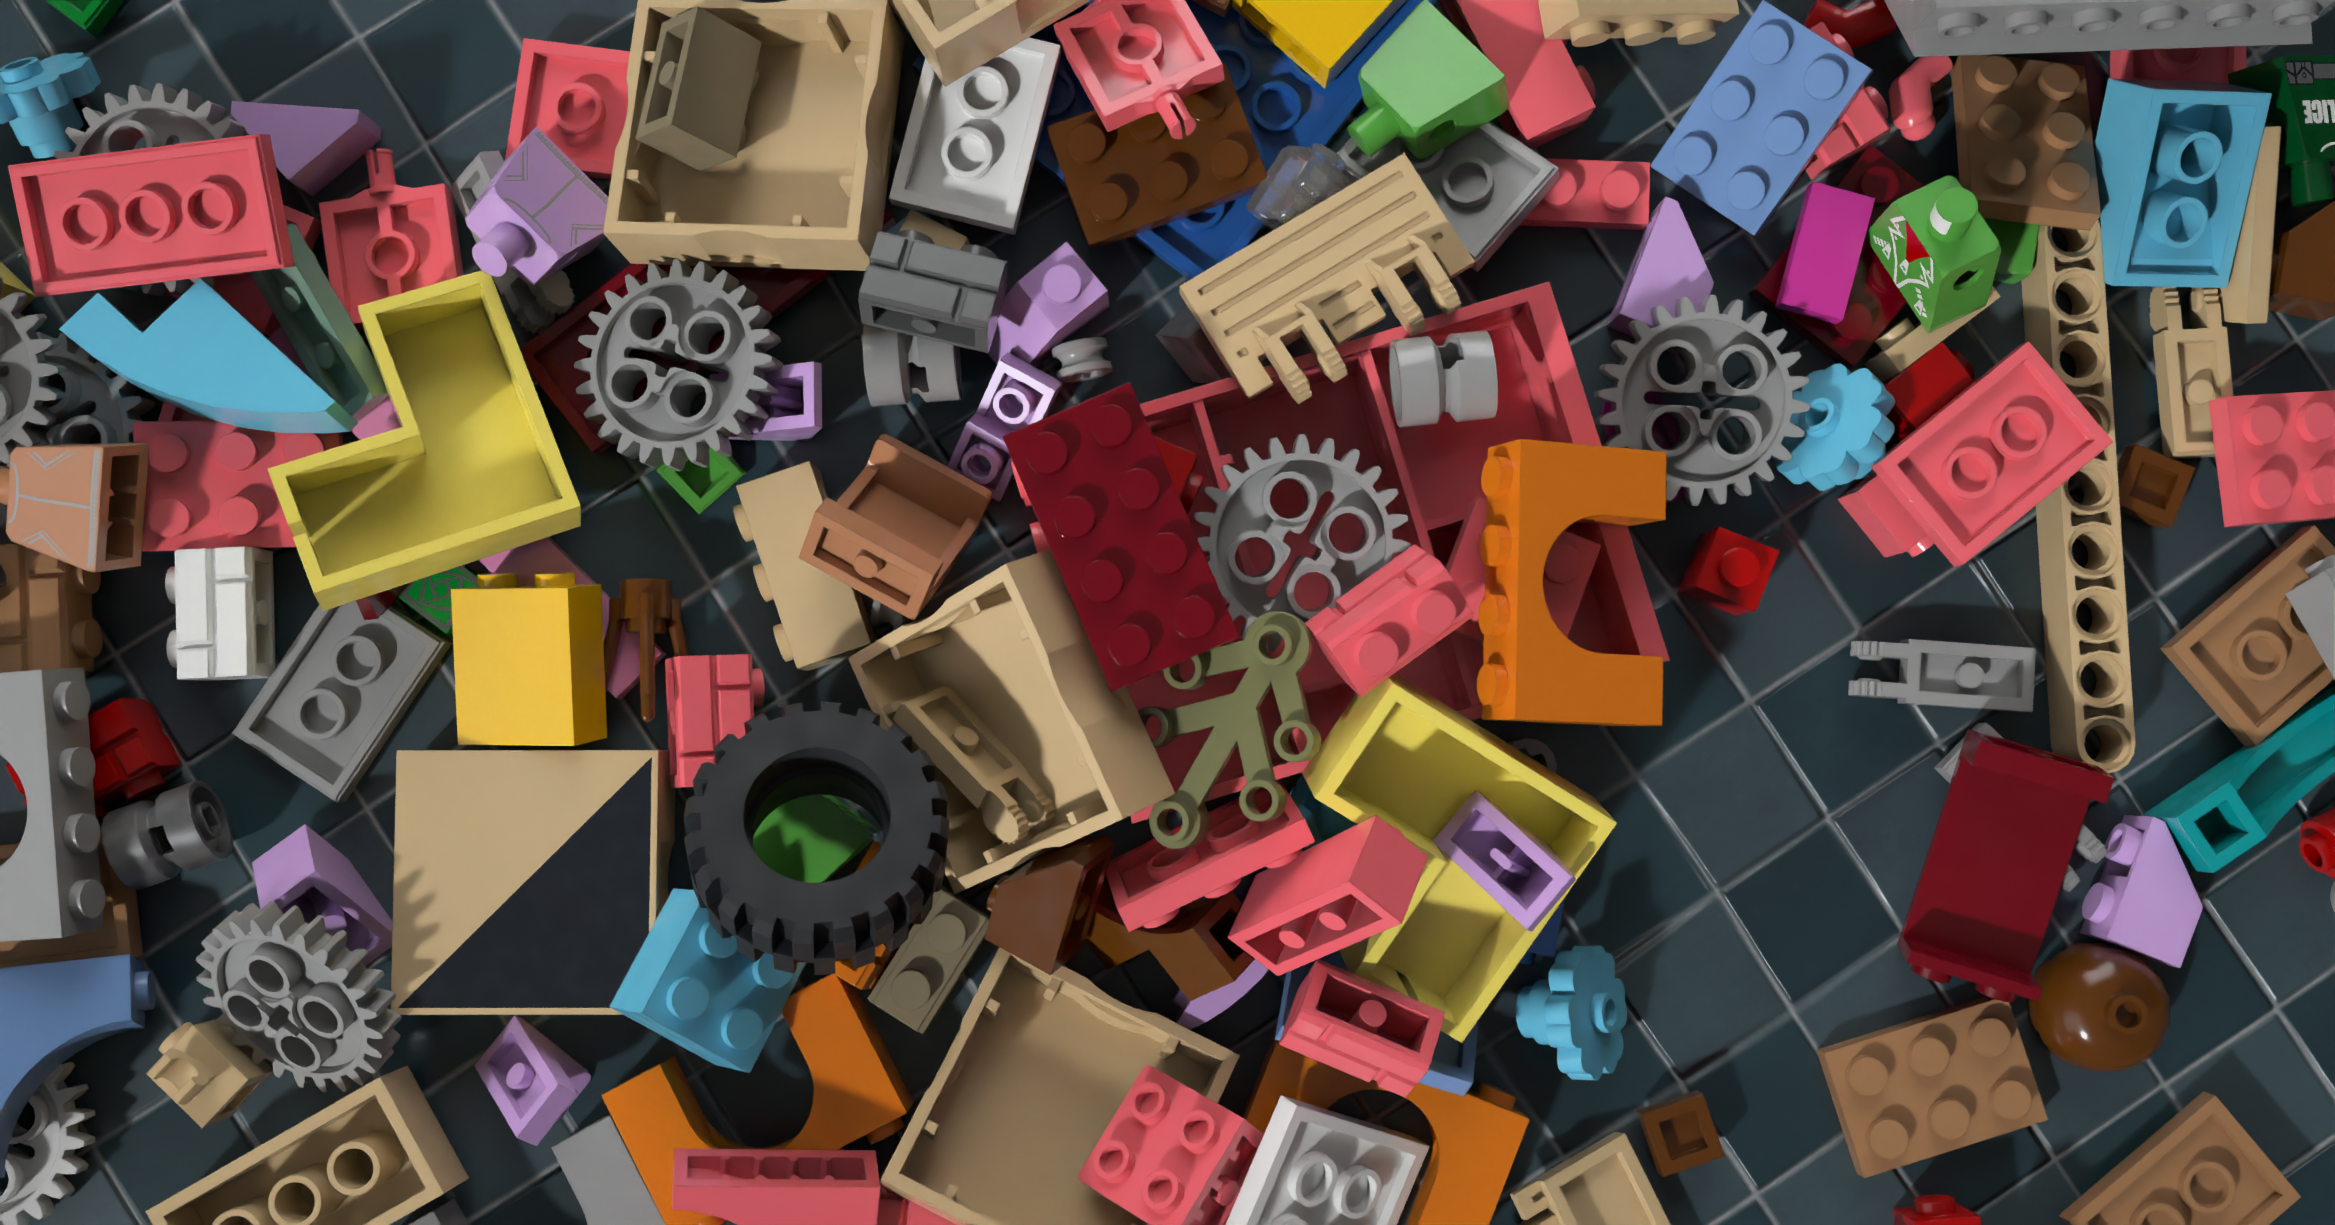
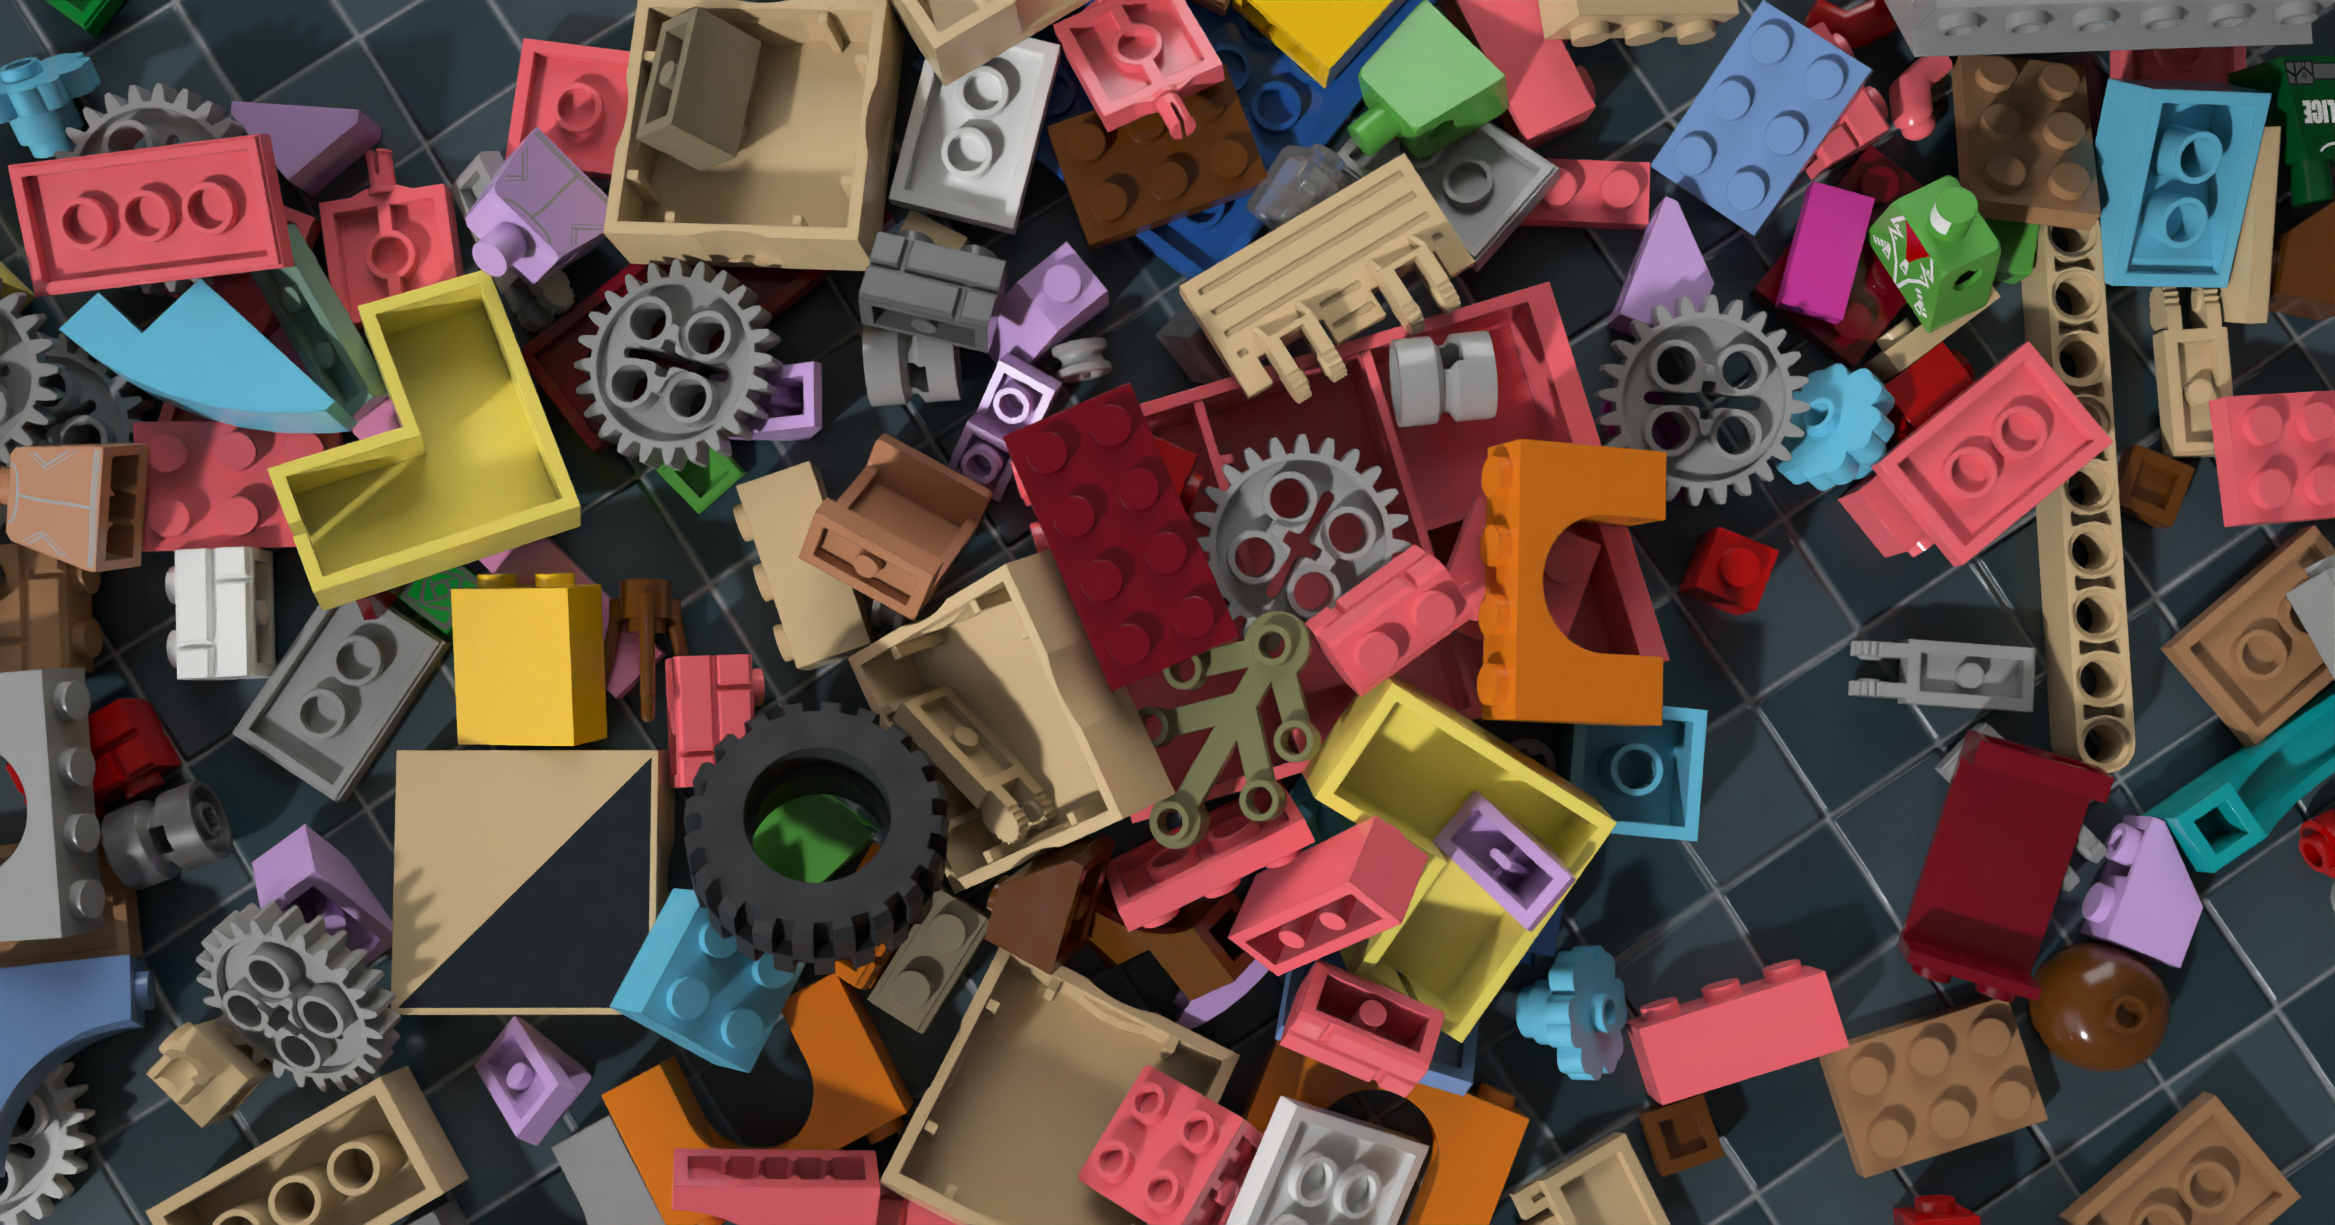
none -> medium azure brick [1556,706,1708,842]
none -> coral brick [1626,959,1850,1105]

